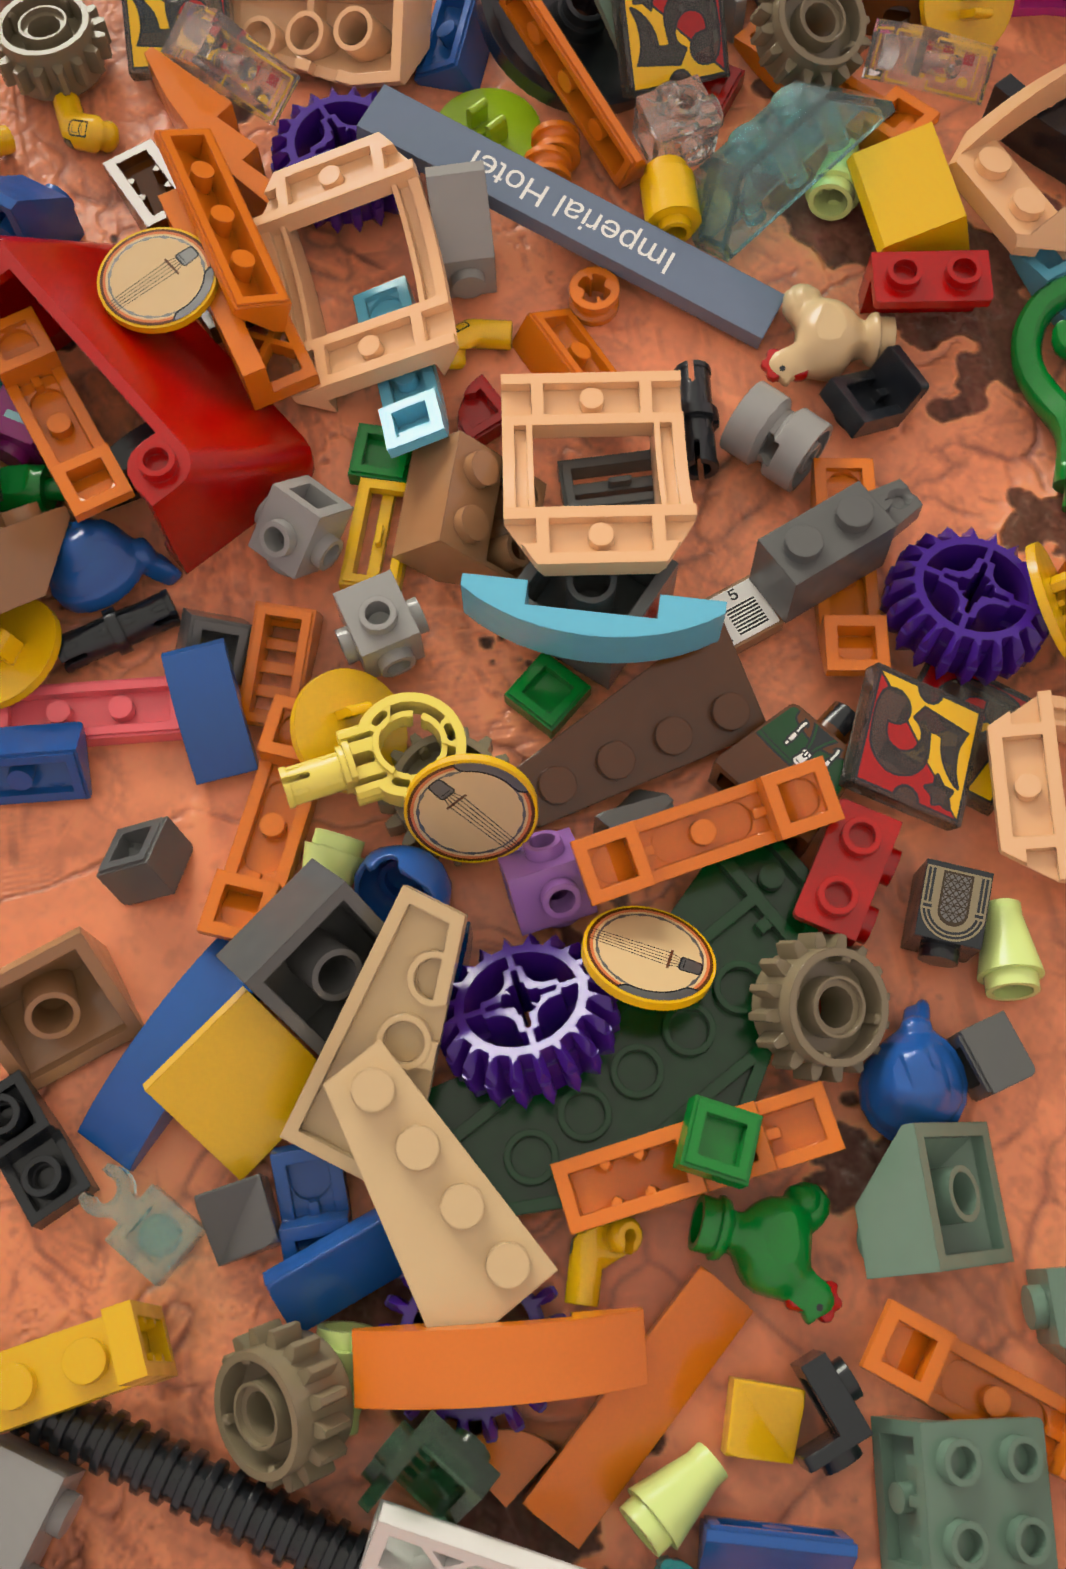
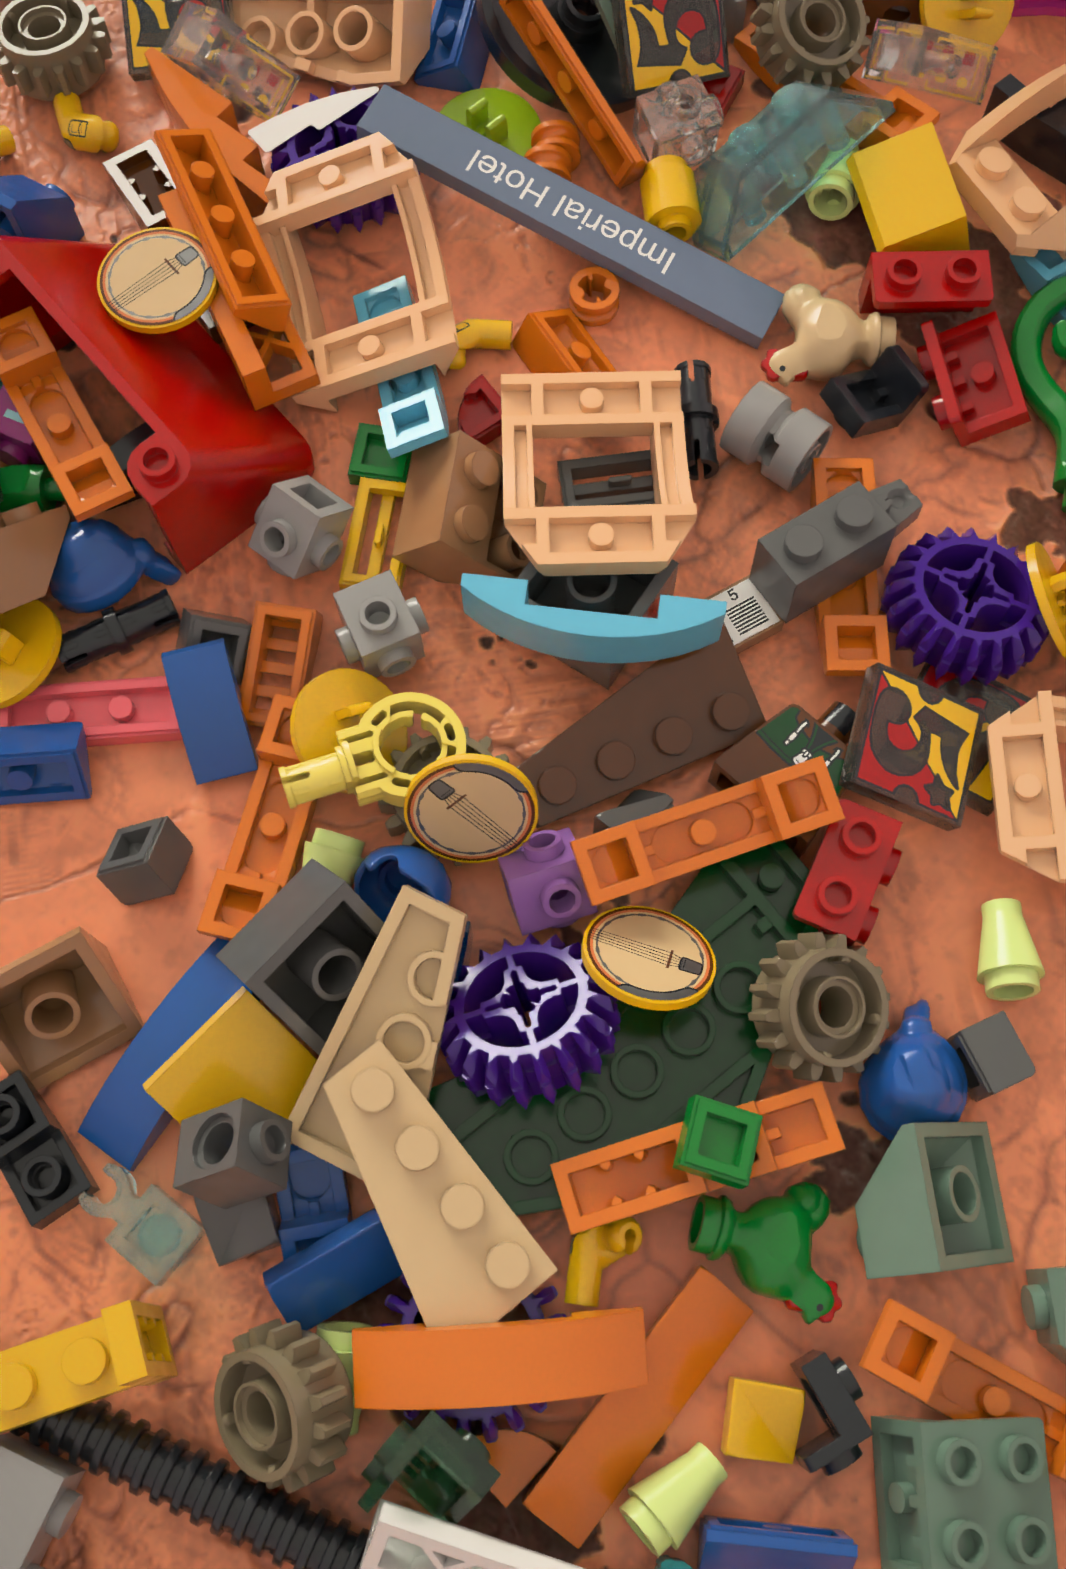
light grey slope [425,160,497,299] -> none
green tile [504,653,591,739] -> none
brick [900,858,994,968] -> none
none -> dark grey brick [173,1098,293,1209]
none -> white sticker [248,86,379,152]
none -> red bracket [916,310,1031,447]

